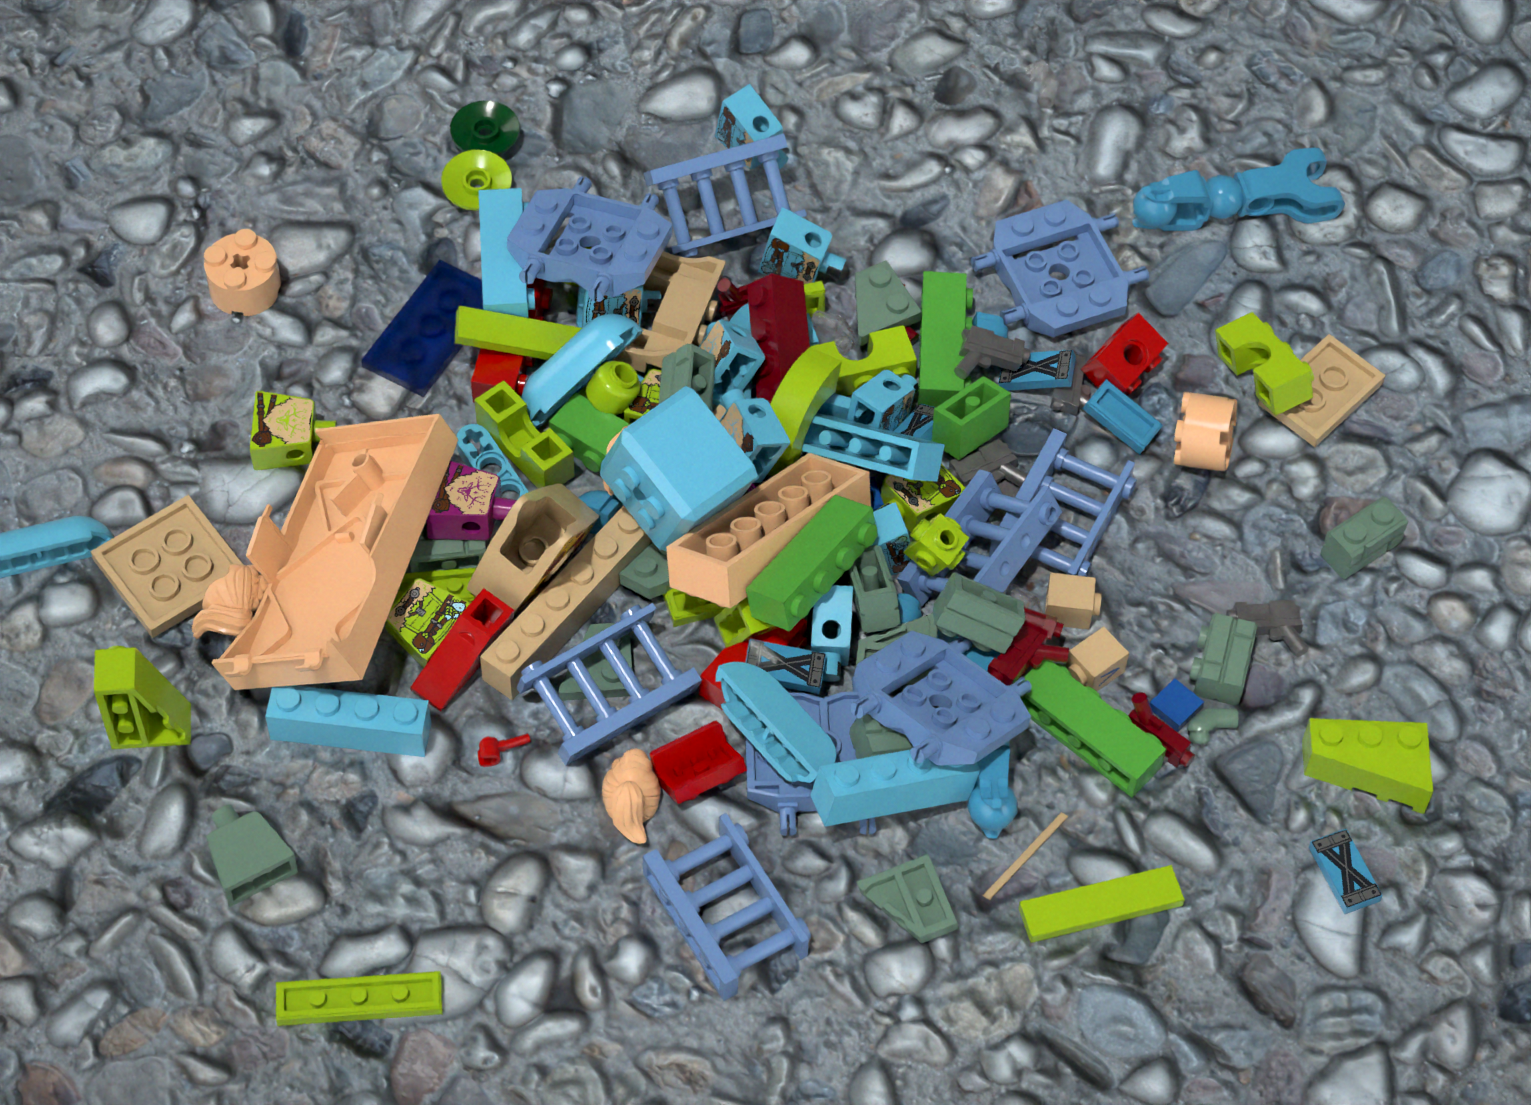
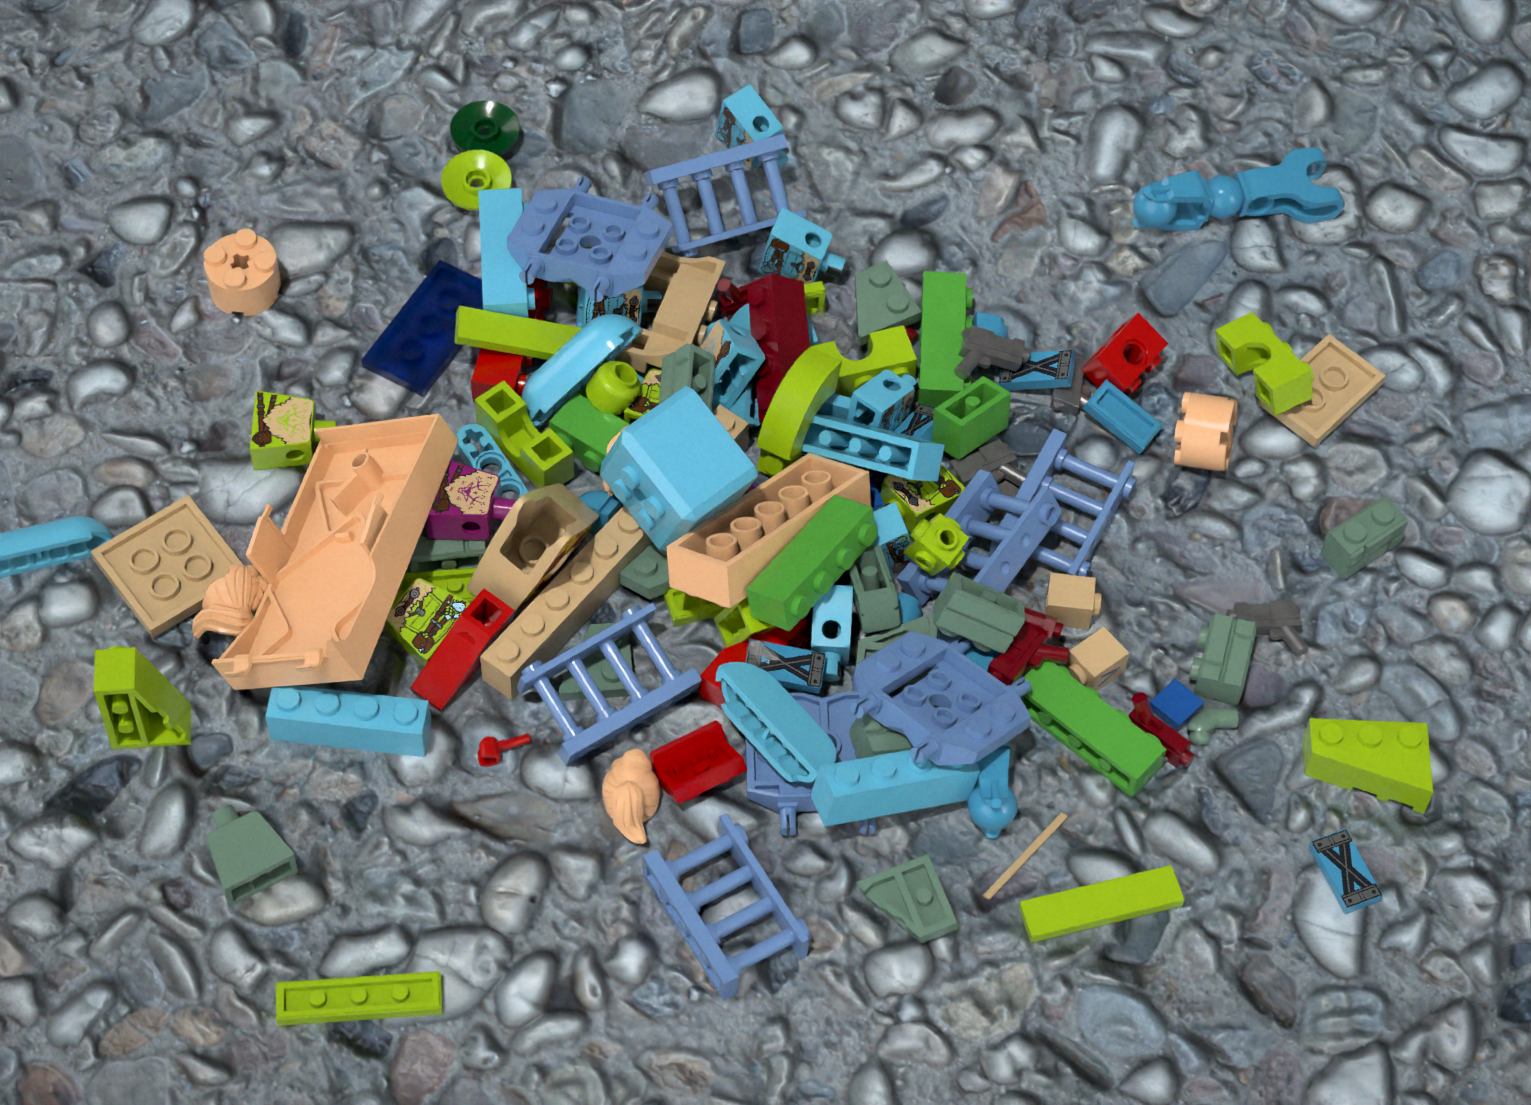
medium azure torso [719,389,791,483] -> none
medium blue piece [971,200,1149,337] -> none

